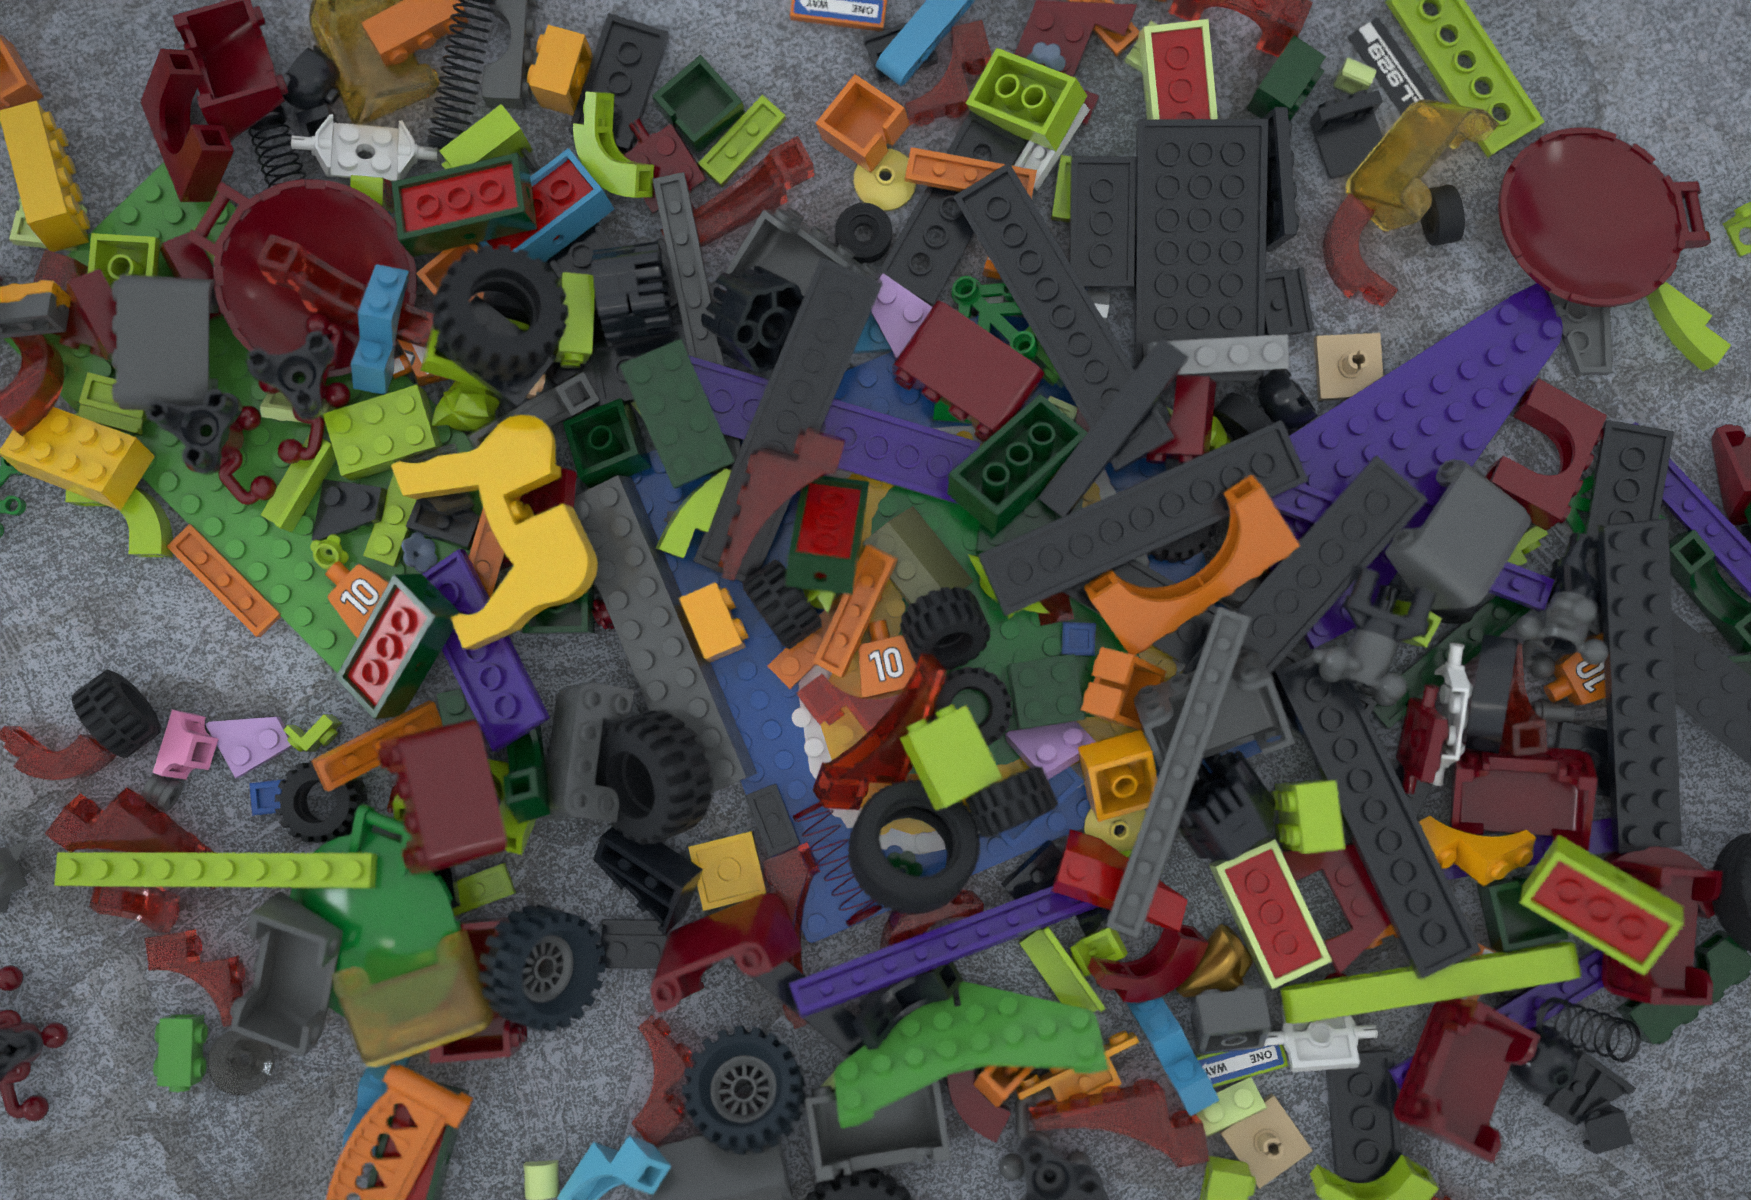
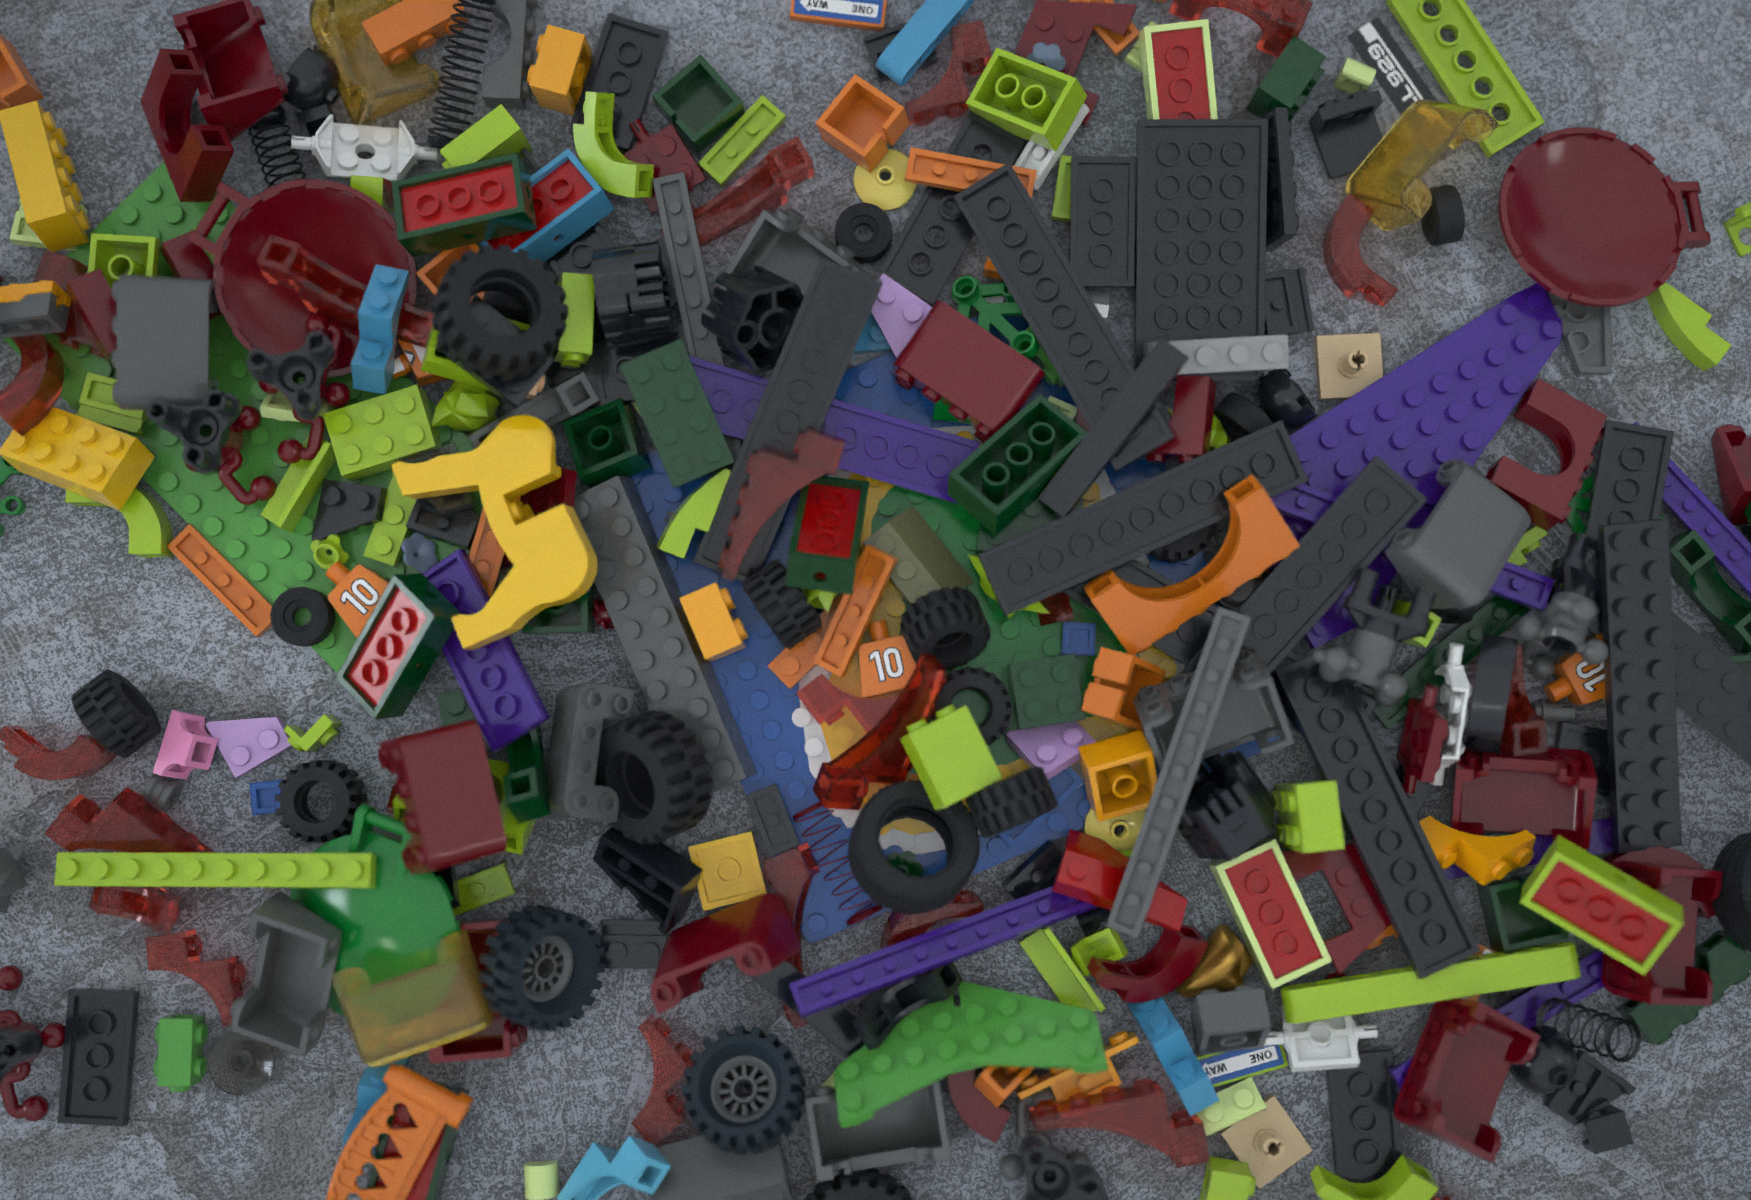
orange plate [311,700,443,792] -> none
none -> black plate [57,987,139,1126]
none -> black tyre [270,587,335,647]

